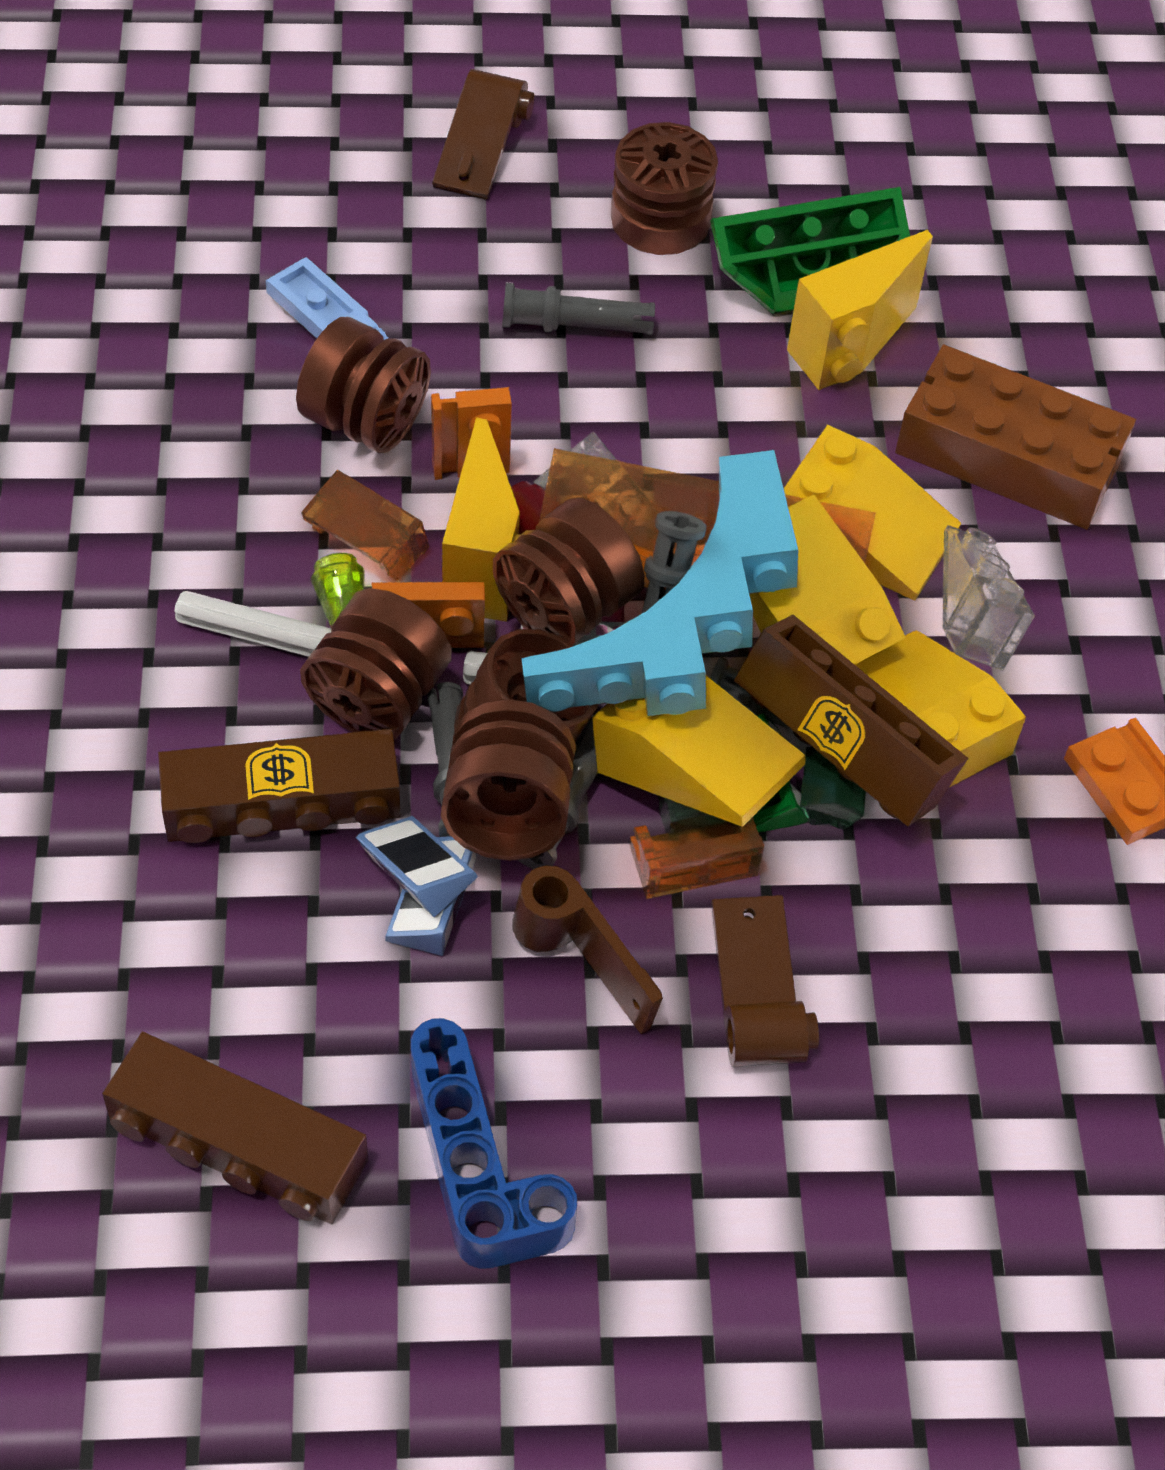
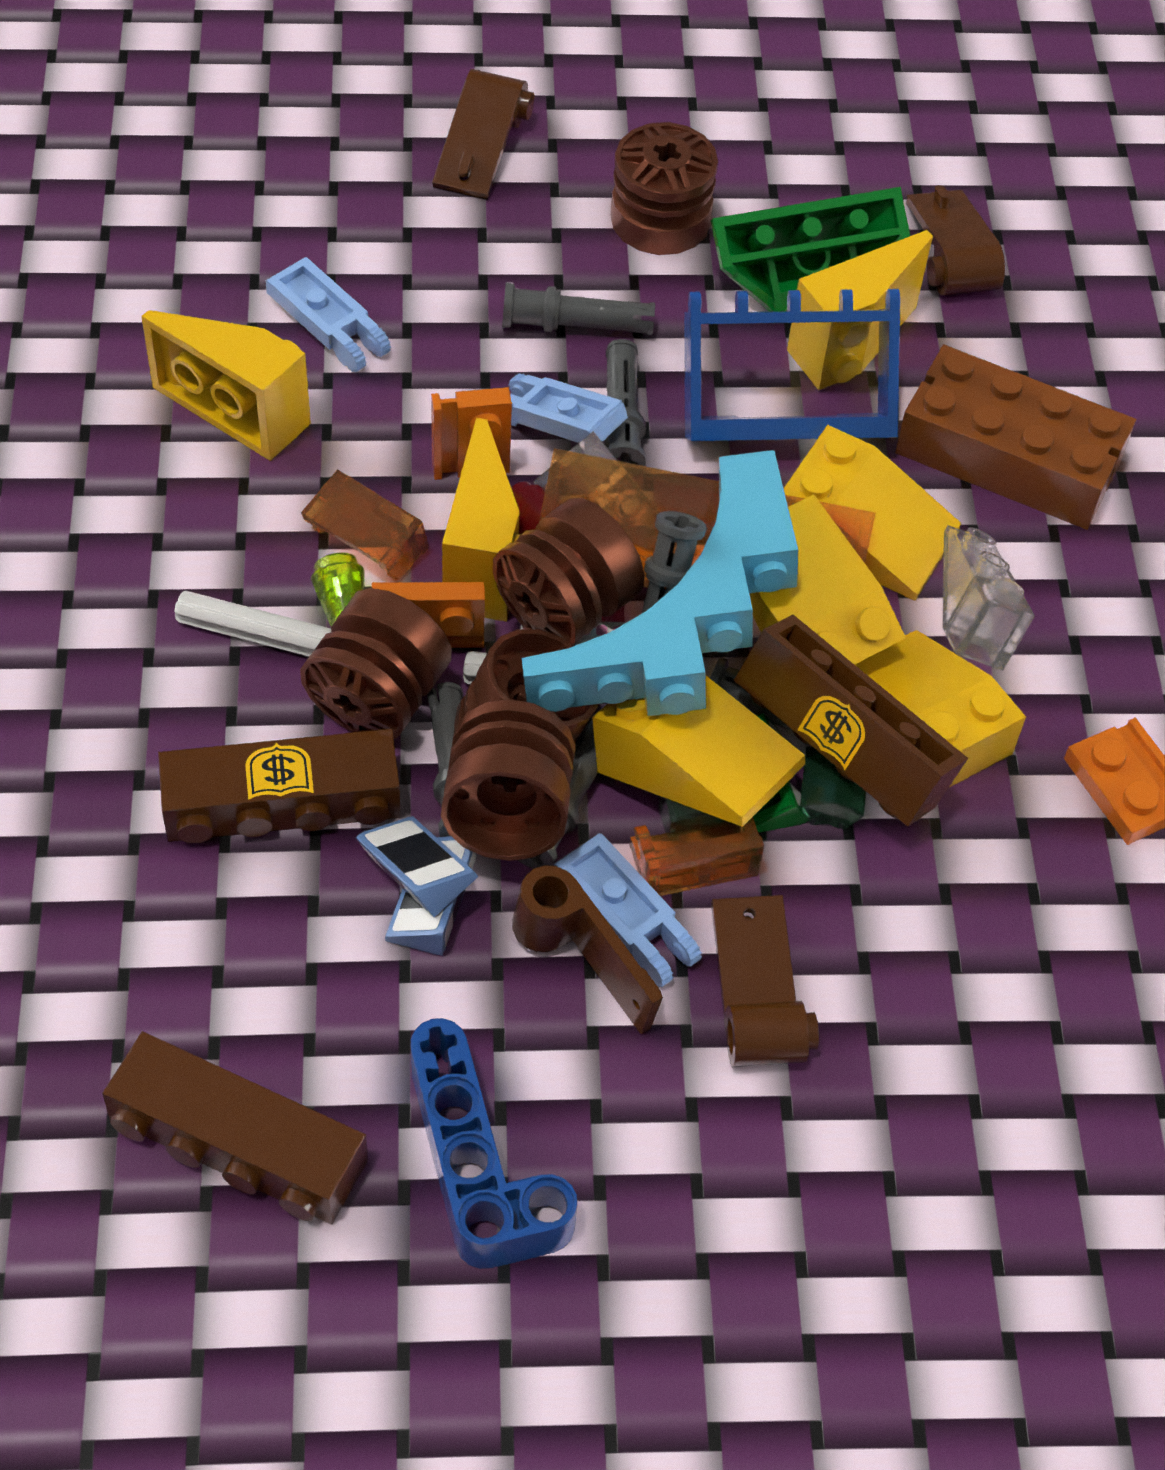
copper wheel [296,317,431,453] -> none
none -> yellow slope [141,310,311,461]
none -> light blue hinge [508,373,628,448]
none -> light blue hinge [554,833,702,987]
none -> dark grey pin [599,339,646,479]
none -> blue hinge [684,289,900,441]
none -> reddish brown door [906,185,1005,295]

